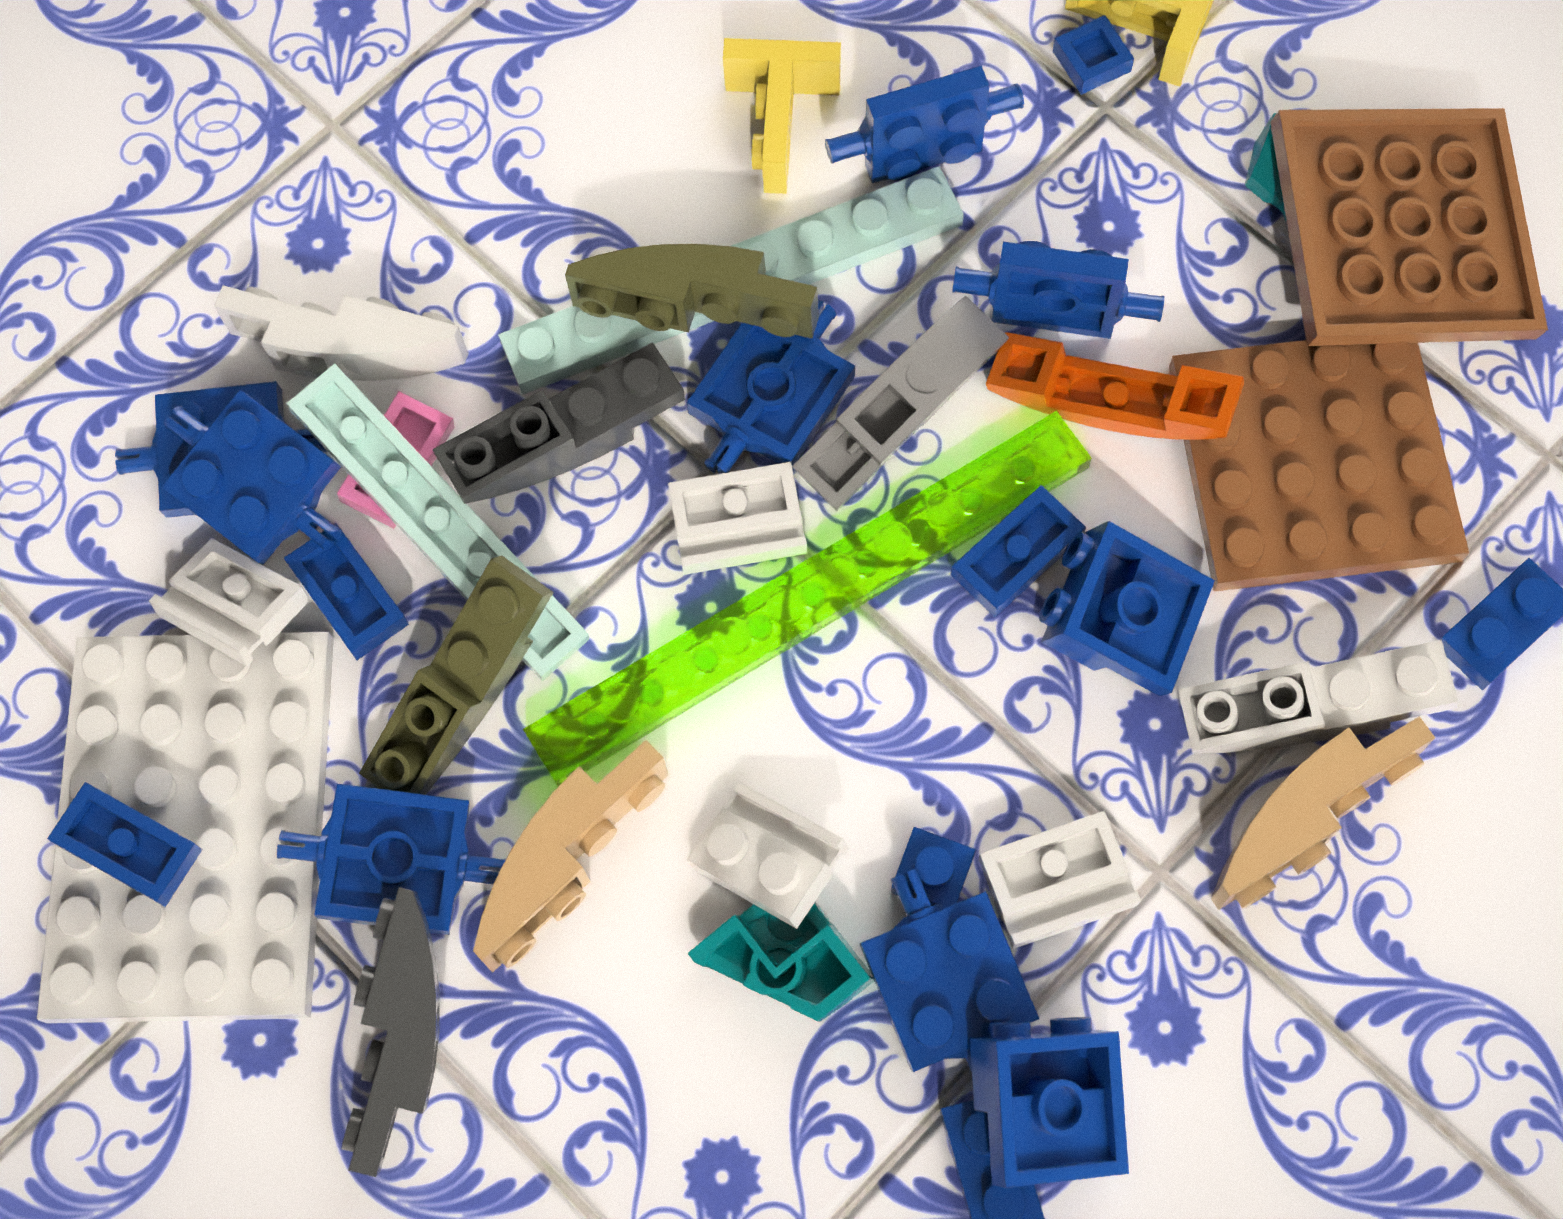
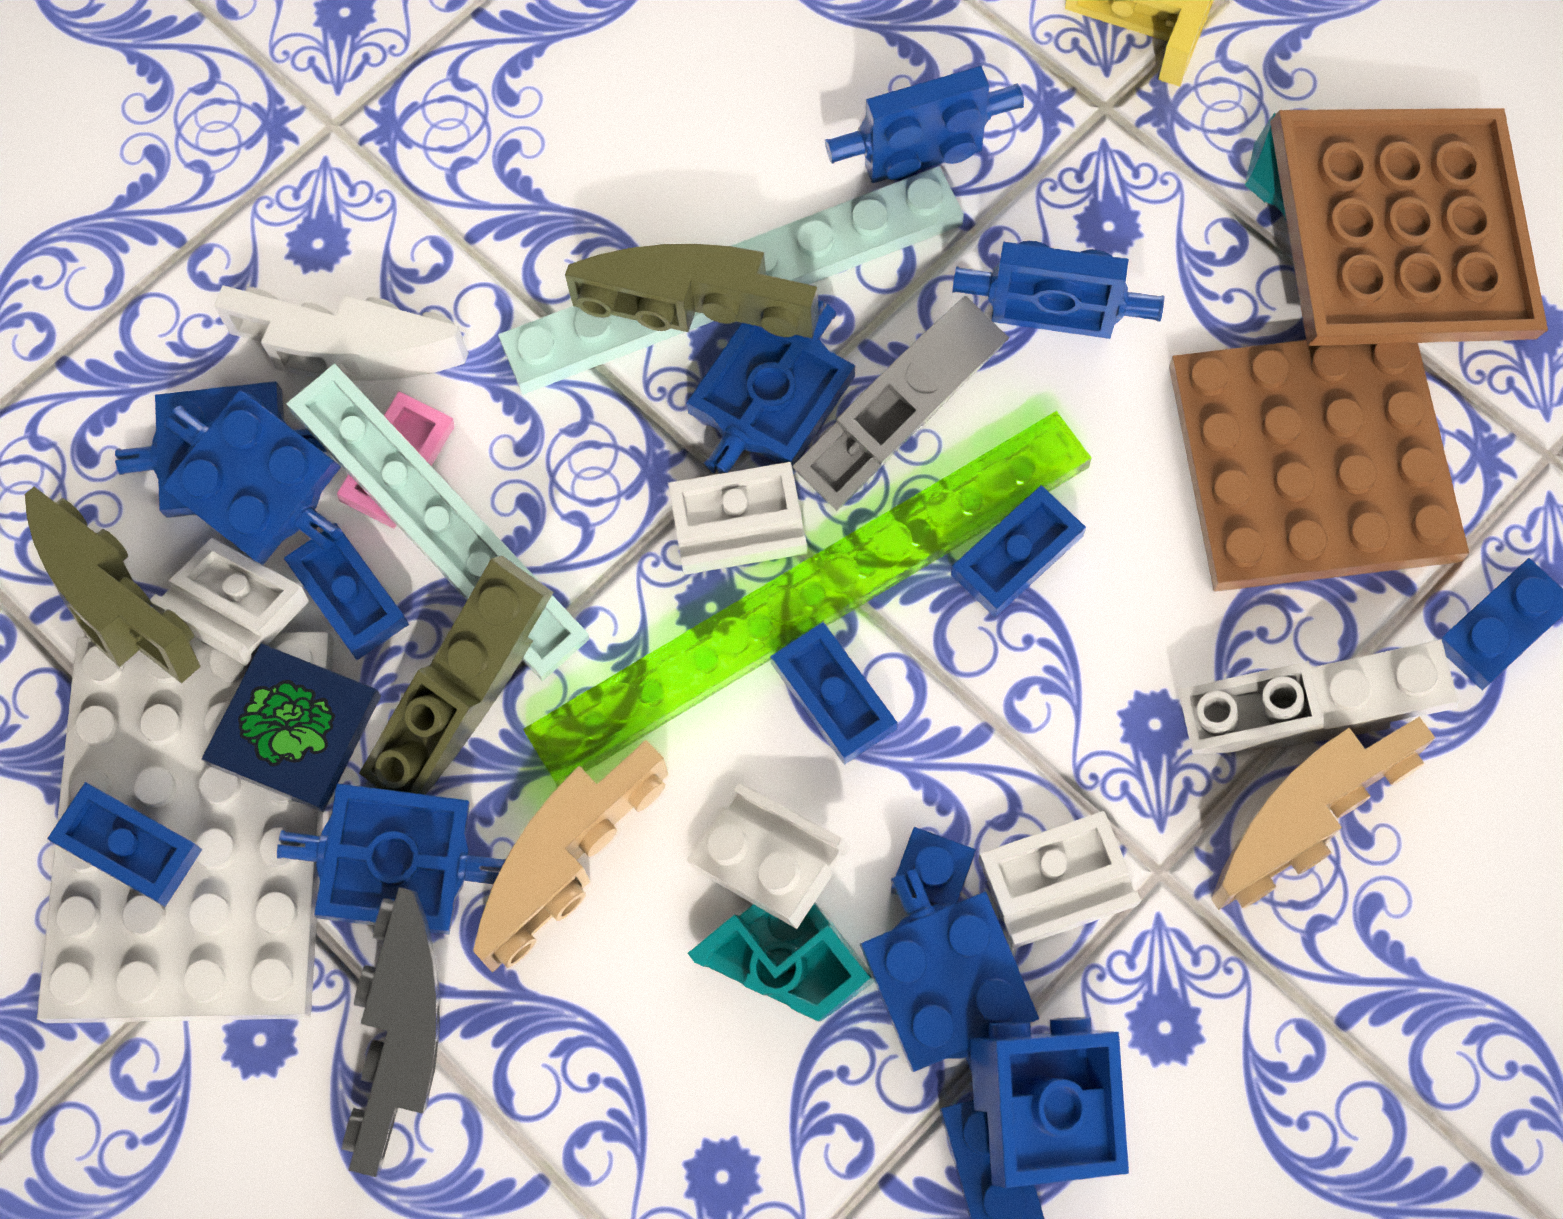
dark grey slope [432,342,685,504] -> none
light yellow bracket [723,38,841,194] -> none
orange slope [986,332,1244,440] -> none
blue plate [1039,521,1215,696] -> none
blue plate [1052,15,1134,95] -> none
none -> olive slope [24,487,201,684]
none -> dark blue tile [201,643,381,813]
none -> blue plate [770,622,898,765]

